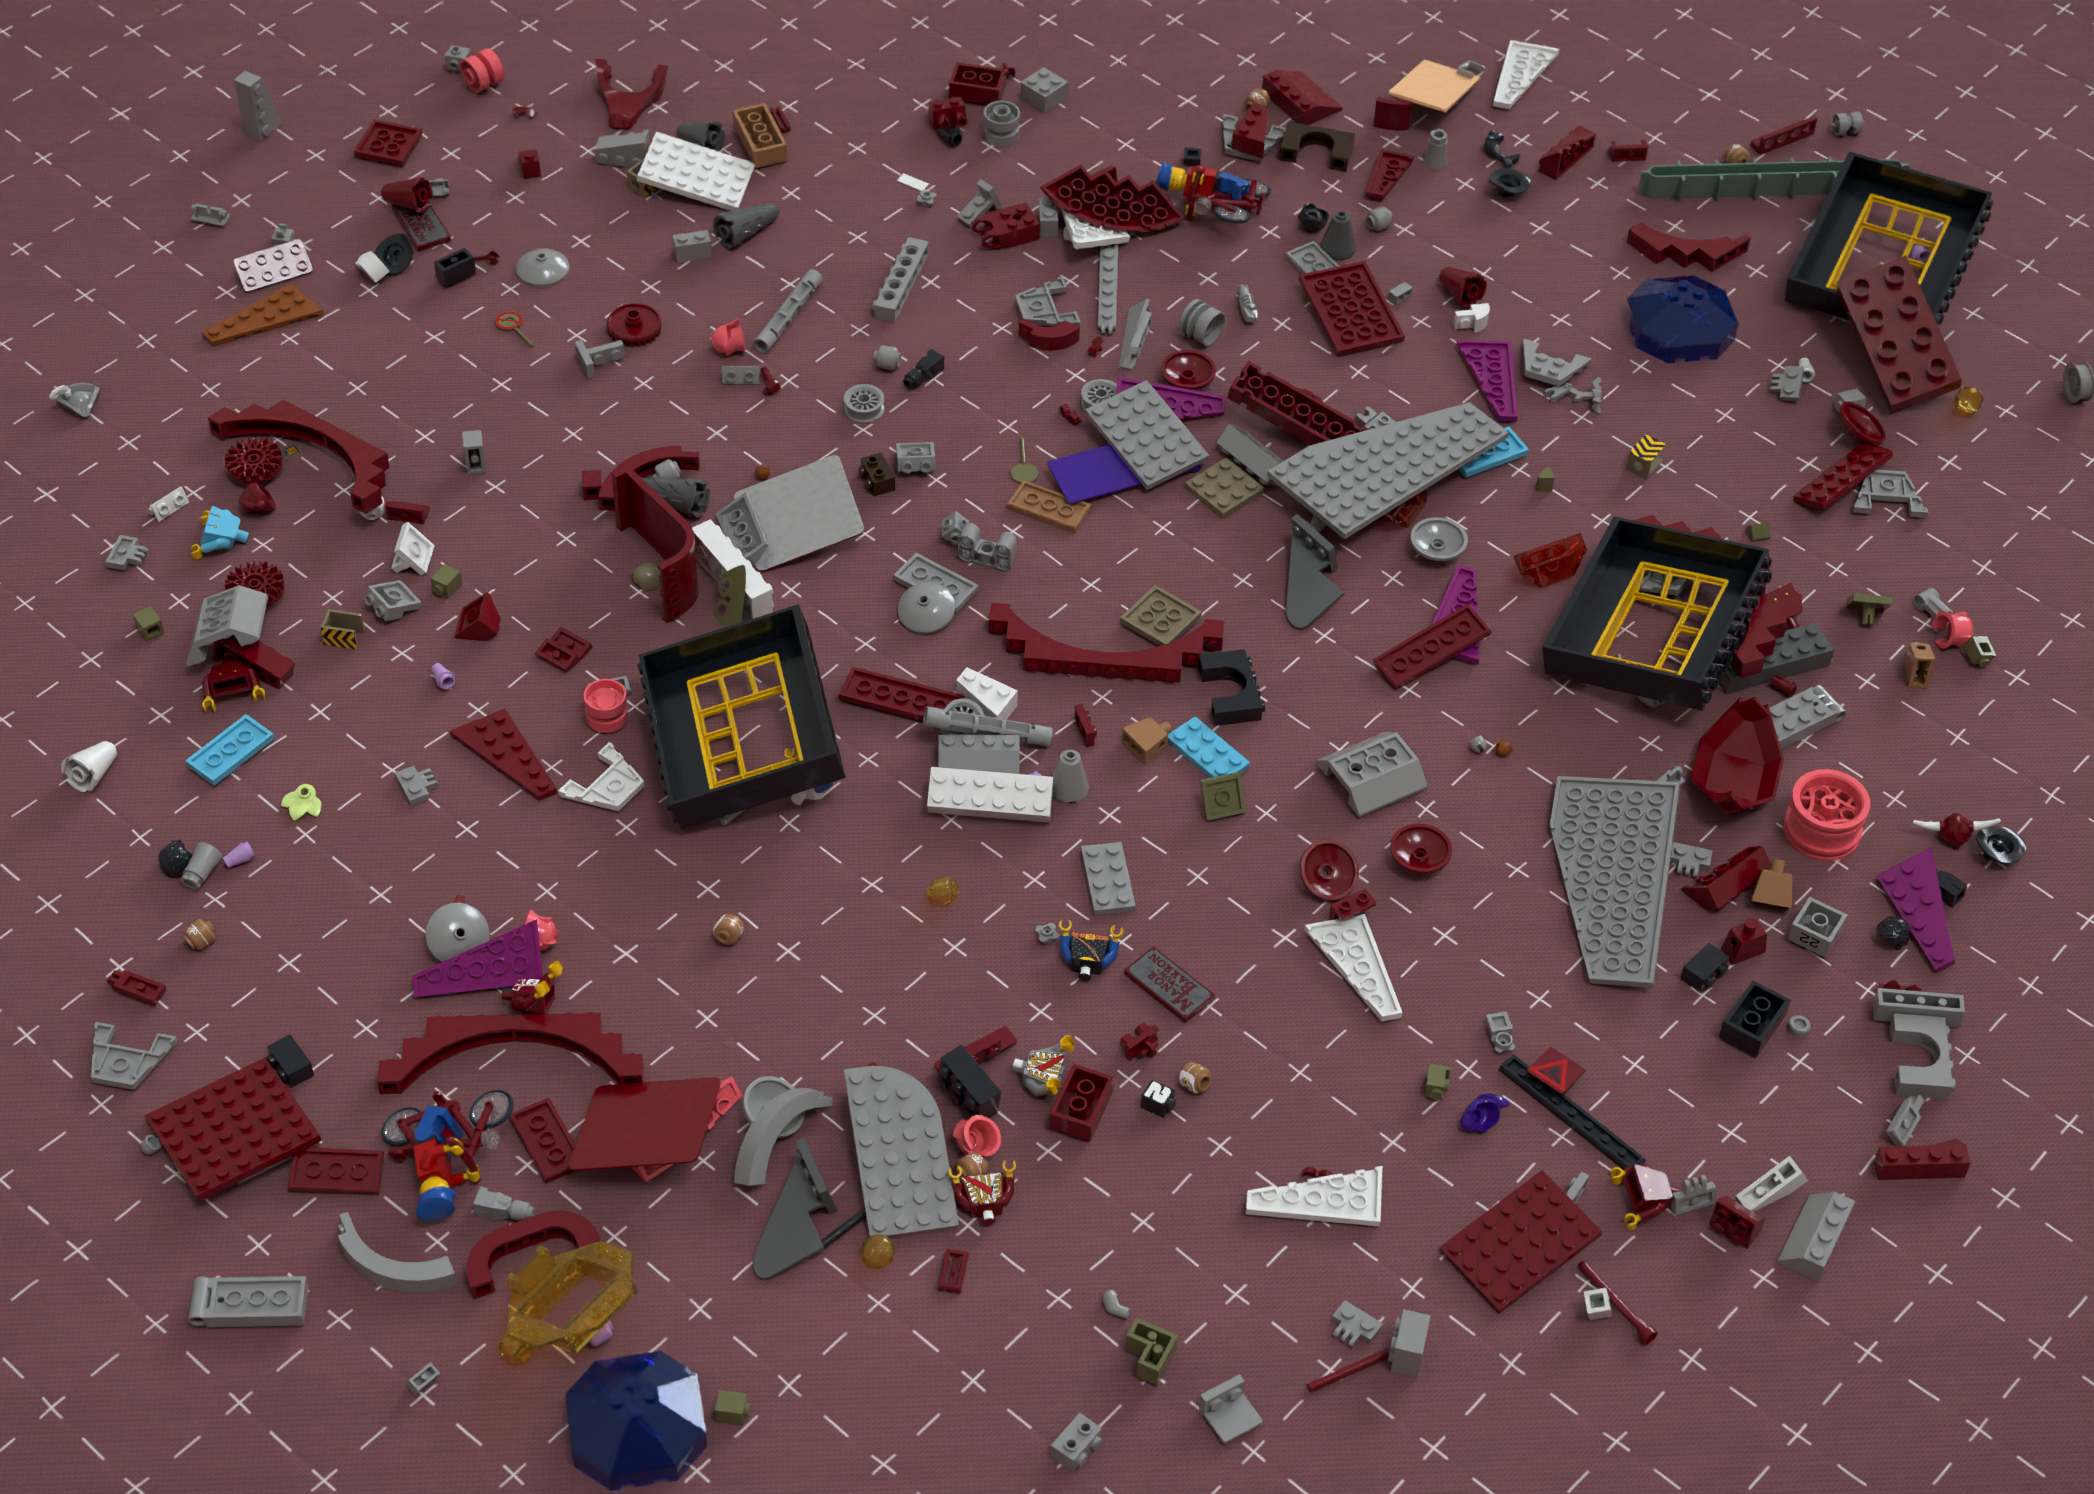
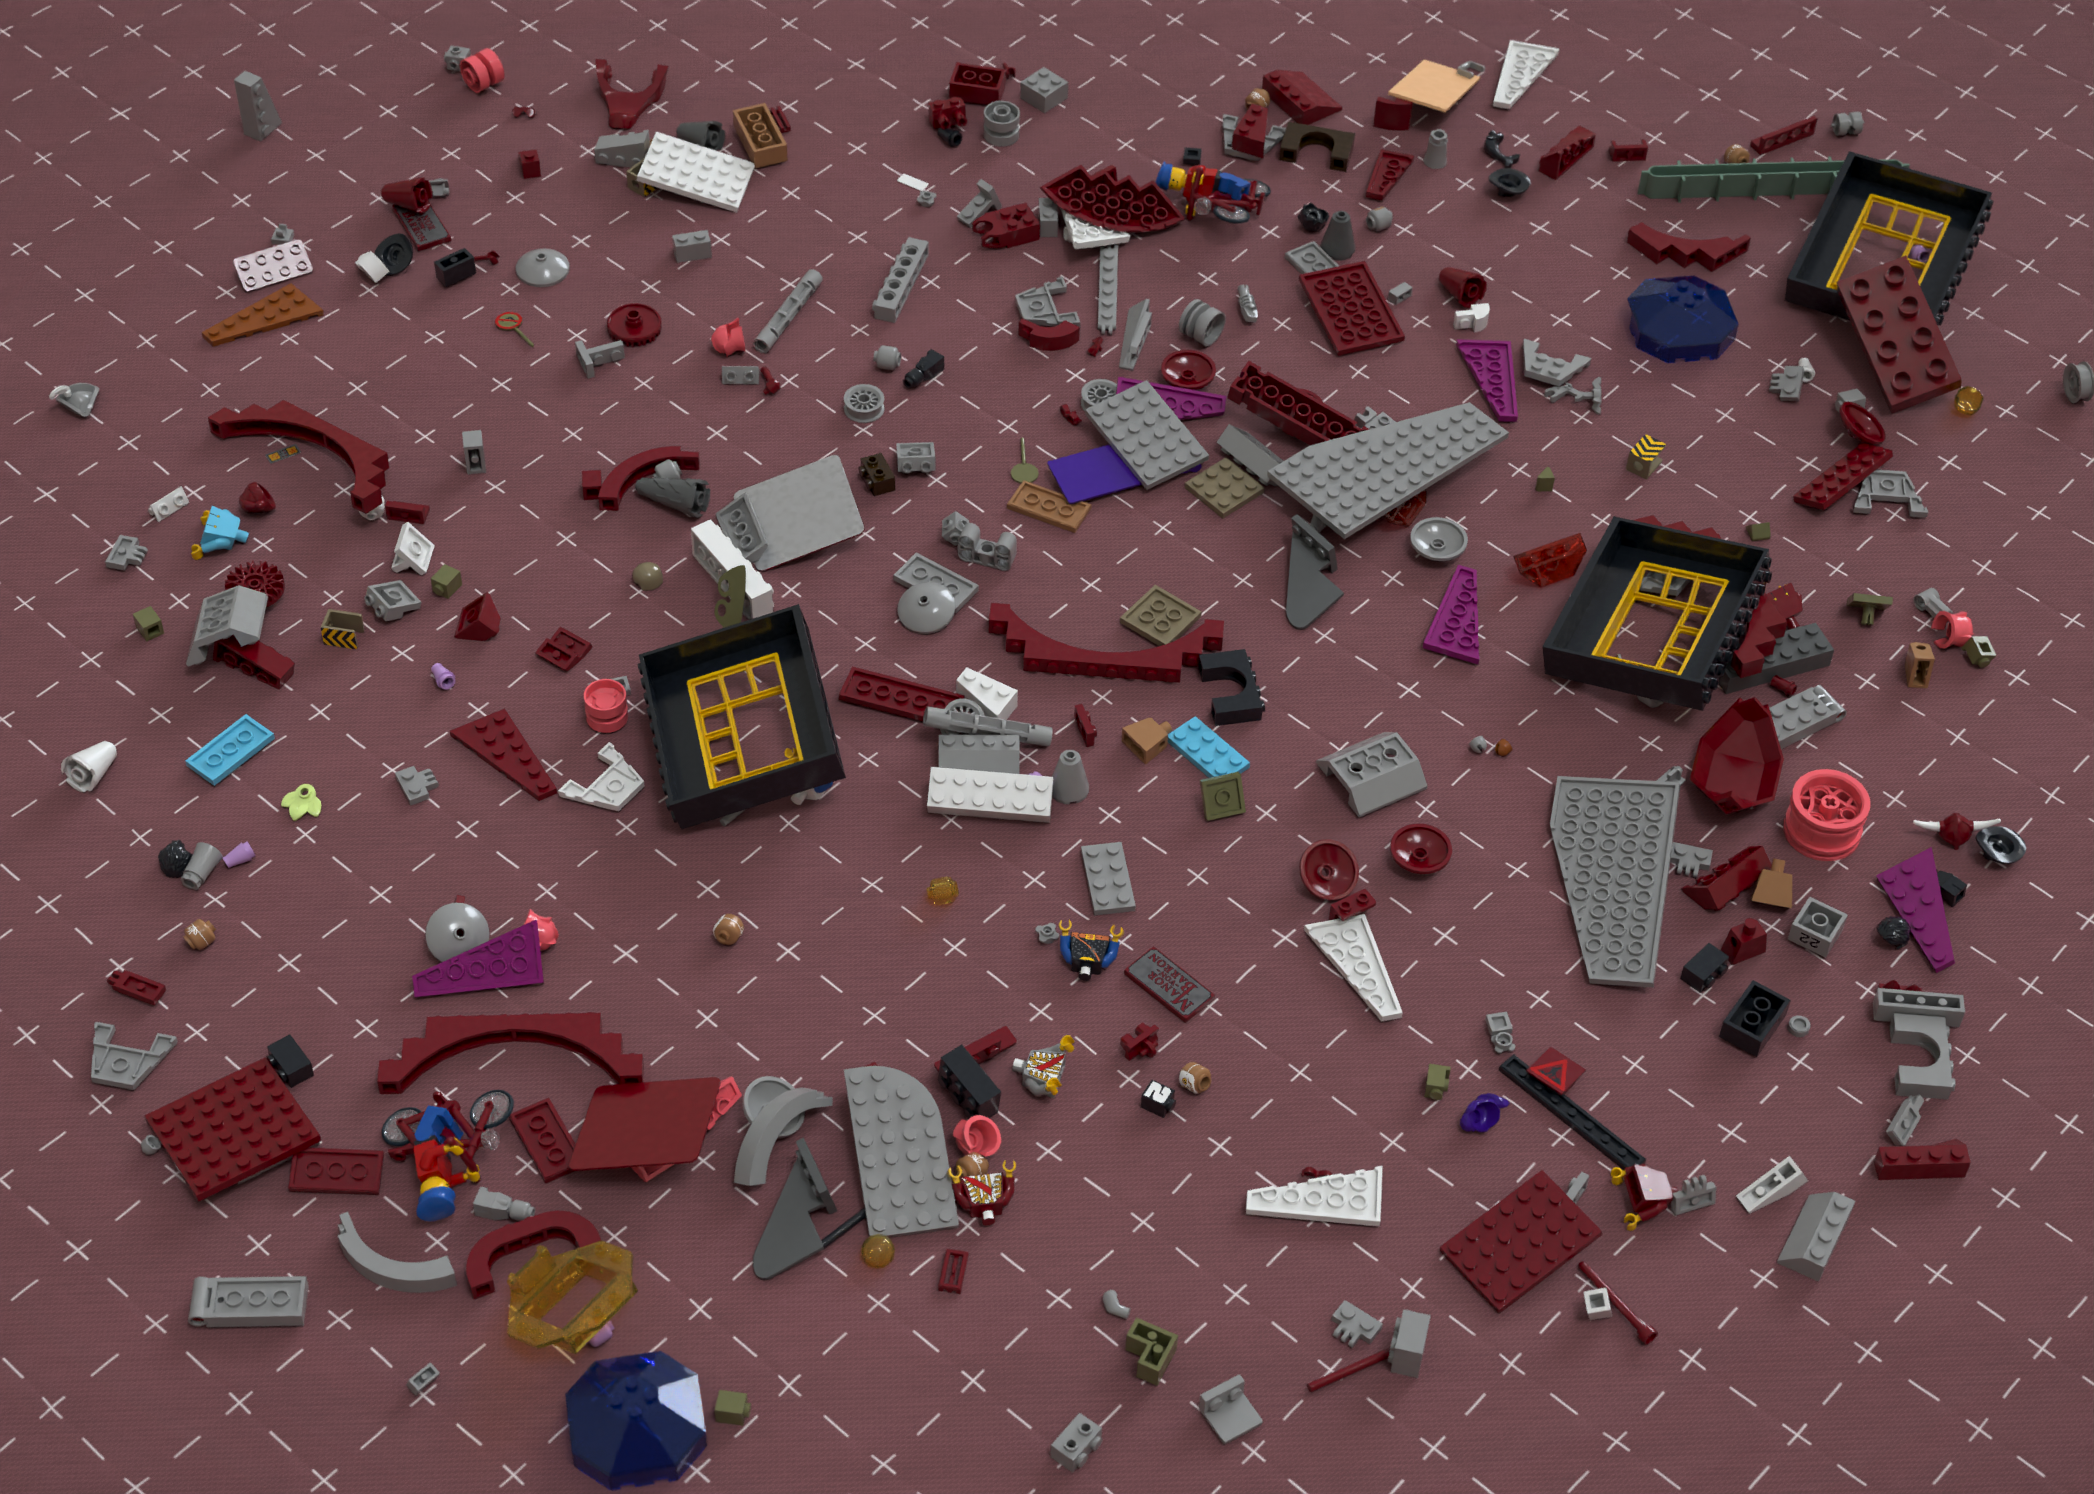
light grey hinge [191,203,231,227] -> none
dark red torso [202,661,265,713] -> none
dark red wheel [225,436,283,484] -> none
dark red plate [354,119,423,166] -> none
clear yellow head [499,1329,533,1365] -> none
dark red torso [502,961,563,1014] -> none
dark red panel [612,465,698,623] -> none
dark grey cone [713,203,779,249] -> none
dark orange hinge [755,466,771,480] -> none
dark red brick [1049,1063,1114,1142] -> none
dark red tile [1373,604,1491,690] -> none
medium azure plate [1458,426,1529,478] -> none
dark red slope [1709,1196,1765,1249] -> none

